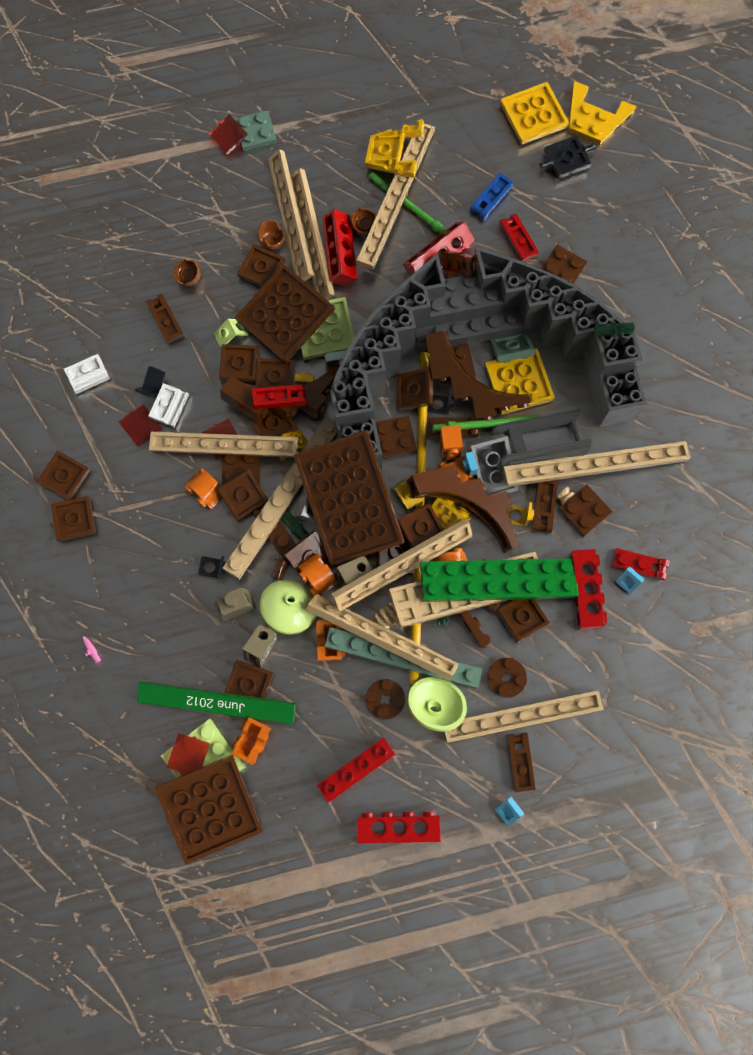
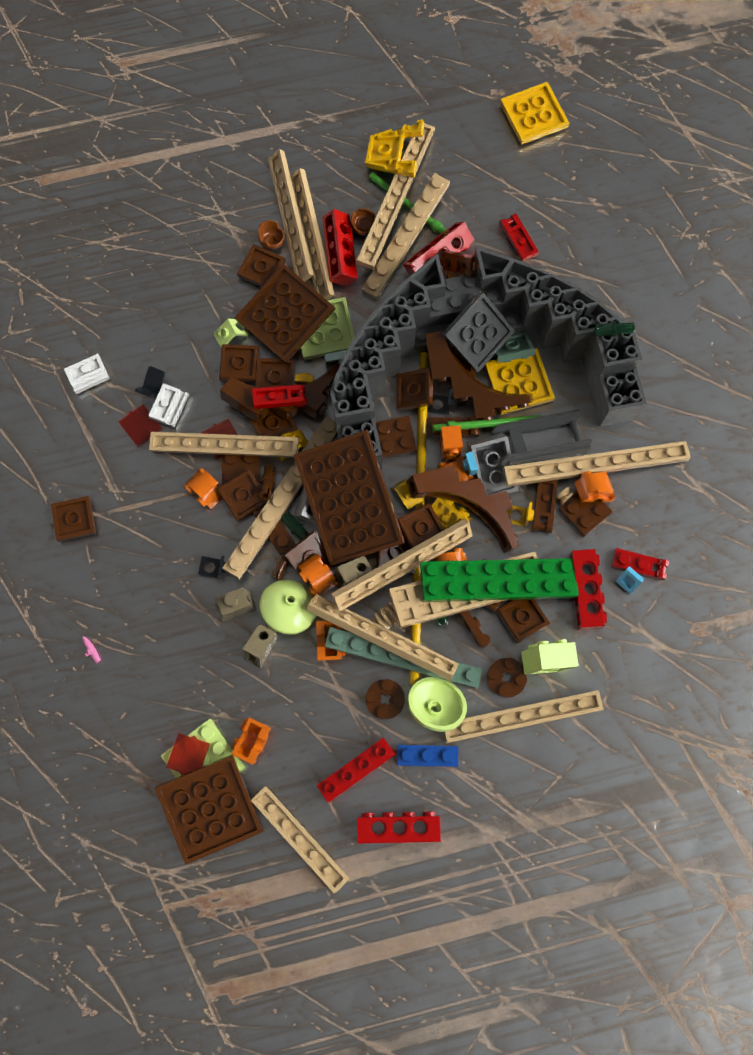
reddish brown plate [36,450,90,500] -> none
green tile [137,681,296,724] -> none
reddish brown plate [146,294,184,344] -> none
dark orange hair [173,258,201,287] -> none
clear red piece [209,114,248,155] -> none
reddish brown plate [224,660,274,698] -> none
sand green plate [235,110,277,151] -> none
blue plate [470,173,514,220] -> none
medium azure plate [495,797,524,826] -> none
reddish brown plate [507,732,536,792] -> none
black plate [539,135,596,179] -> none
reddish brown plate [541,244,588,284] -> none
yellow wing [568,81,636,145] -> none
none -> tan plate [251,786,350,894]
none -> reddish brown pin [259,464,276,500]
none -> tan plate [362,173,450,300]
none -> blue plate [397,745,458,767]
none -> dark grey plate [442,292,515,372]
none -> yellowish green brick [521,639,579,675]
none -> orange cylinder [574,471,615,502]

